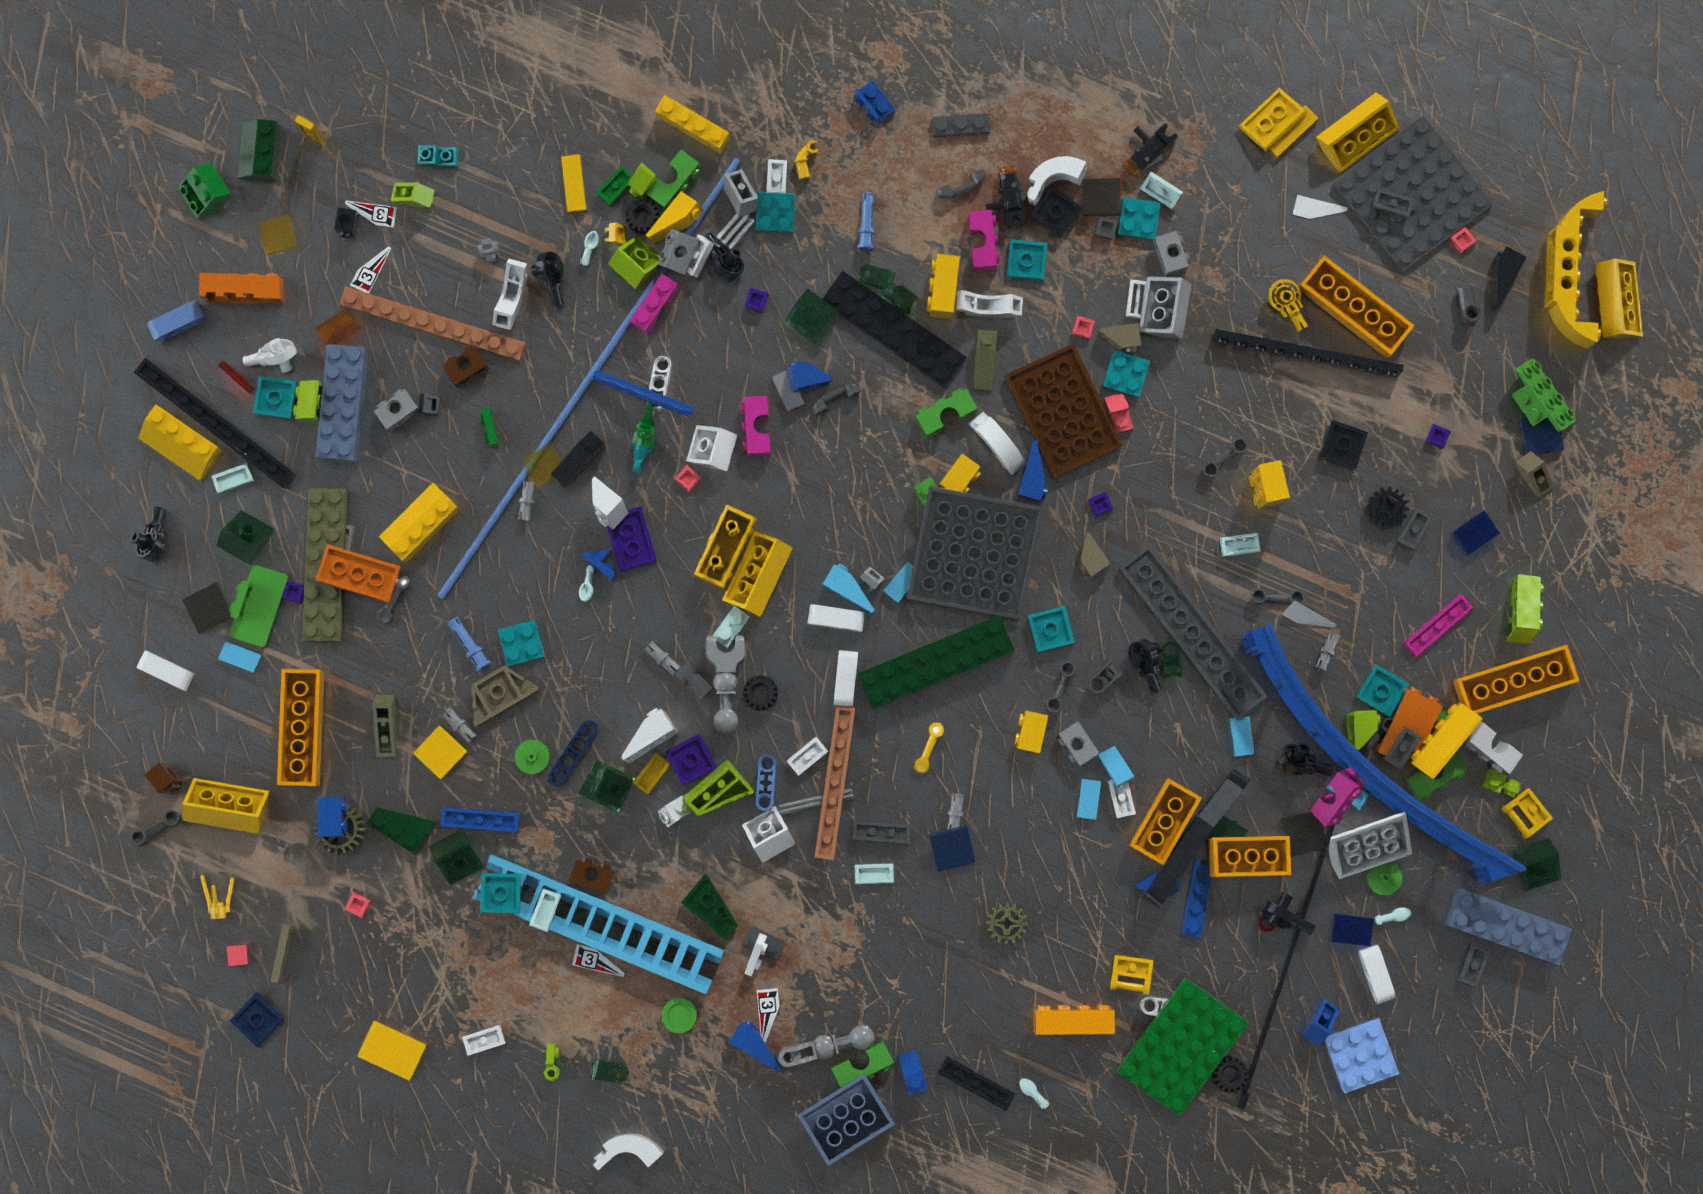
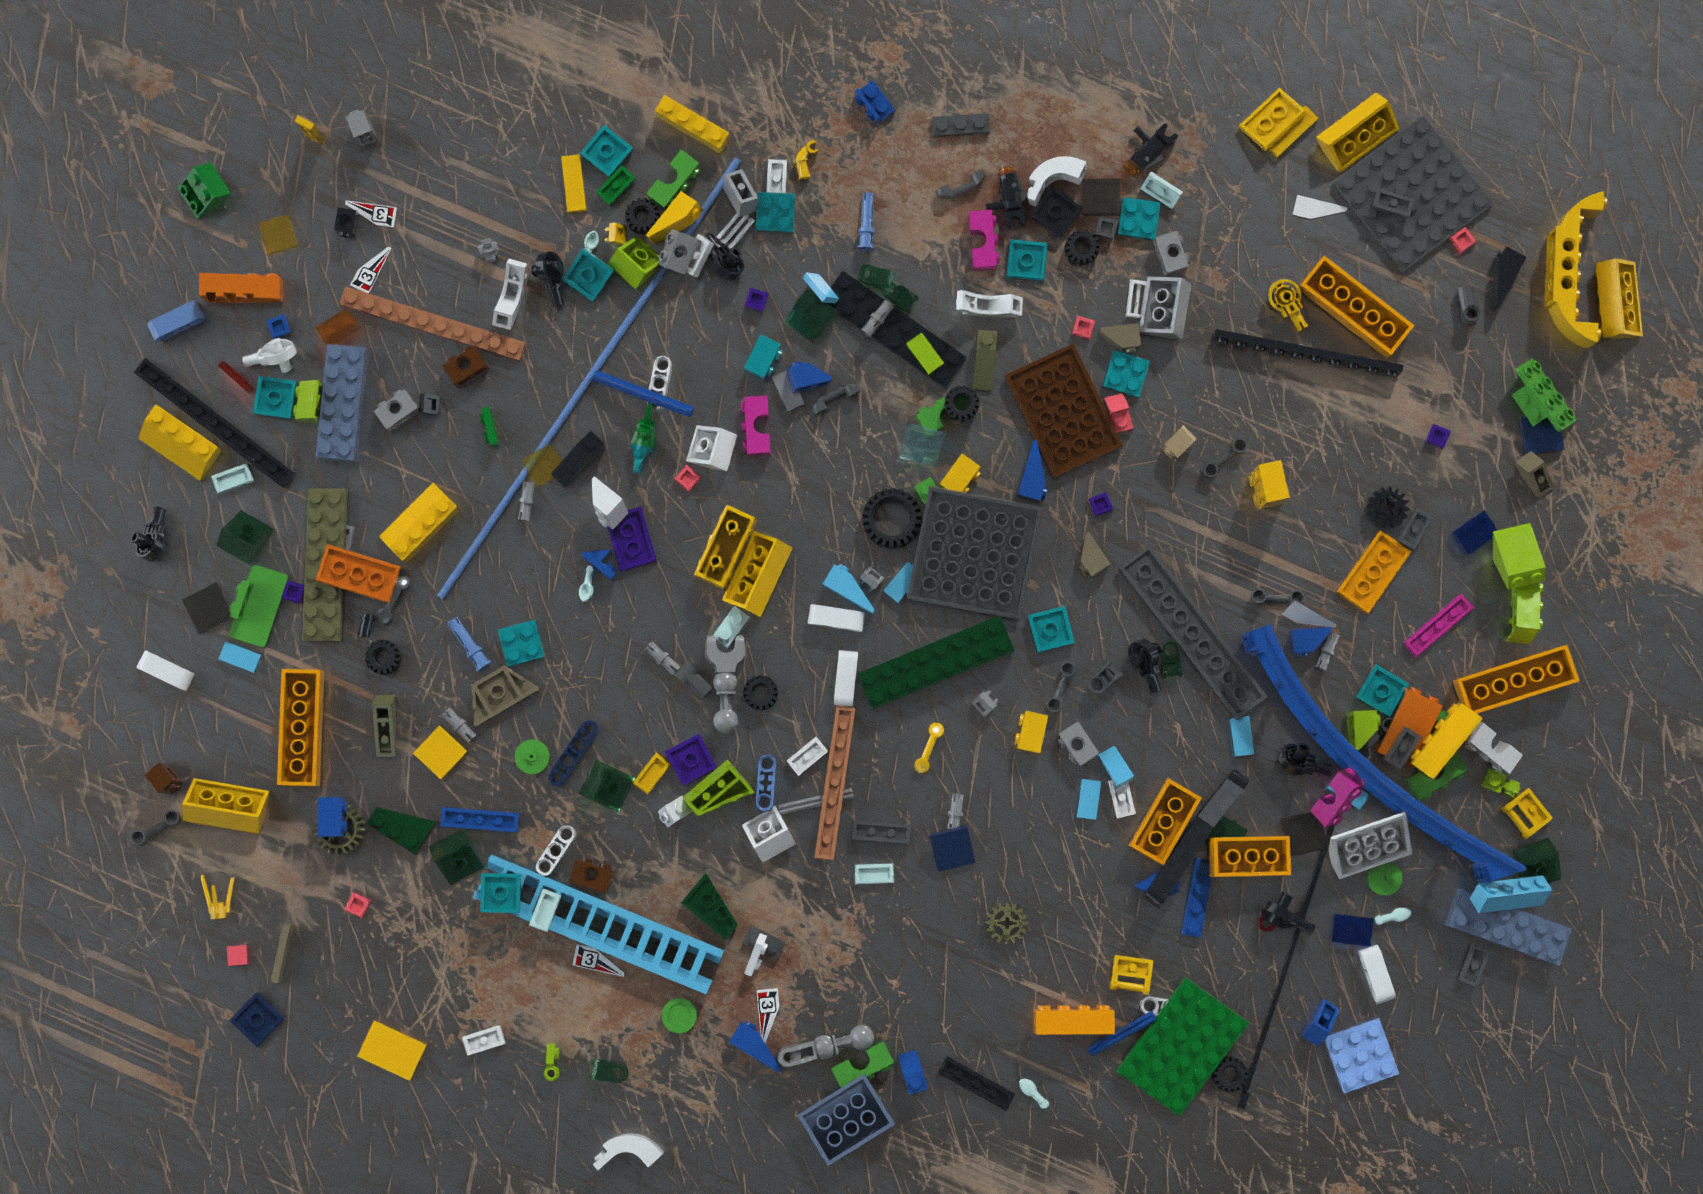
dark green slope [238,119,281,182] -> none
lime slope [391,182,435,208] -> none
teal slope [417,145,459,167] -> none
white slope [621,708,678,763] -> none
lime slope [628,163,657,200] -> none
dark pink arch [630,274,679,335] -> none
yellow brick [927,254,960,320] -> none
white arch [969,412,1027,475] -> none
light aqua plate [1220,533,1261,557] -> none
black plate [1319,420,1368,469] -> none
none -> blue plate [266,314,292,339]
none -> light grey brick [345,110,378,147]
none -> black pin [358,613,375,638]
none -> black tyre [365,639,401,675]
none -> white beam [536,826,576,876]
none -> teal plate [562,248,615,301]
none -> teal plate [580,125,634,178]
none -> teal brick [744,334,783,381]
none -> medium azure tile [803,272,839,304]
none -> light grey pin [861,300,894,337]
none -> black tyre [862,488,922,549]
none -> clear light blue tile [900,423,945,467]
none -> lime tile [906,333,944,375]
none -> black tyre [945,385,979,422]
none -> light grey tile [972,691,998,717]
none -> black tyre [1065,229,1100,266]
none -> blue axle [1087,1011,1156,1056]
none -> tan slope [1163,425,1196,460]
none -> blue slope [1290,627,1332,657]
none -> light orange tile [1336,530,1412,614]
none -> medium azure brick [1470,876,1552,913]
none -> lime slope [1493,523,1546,590]

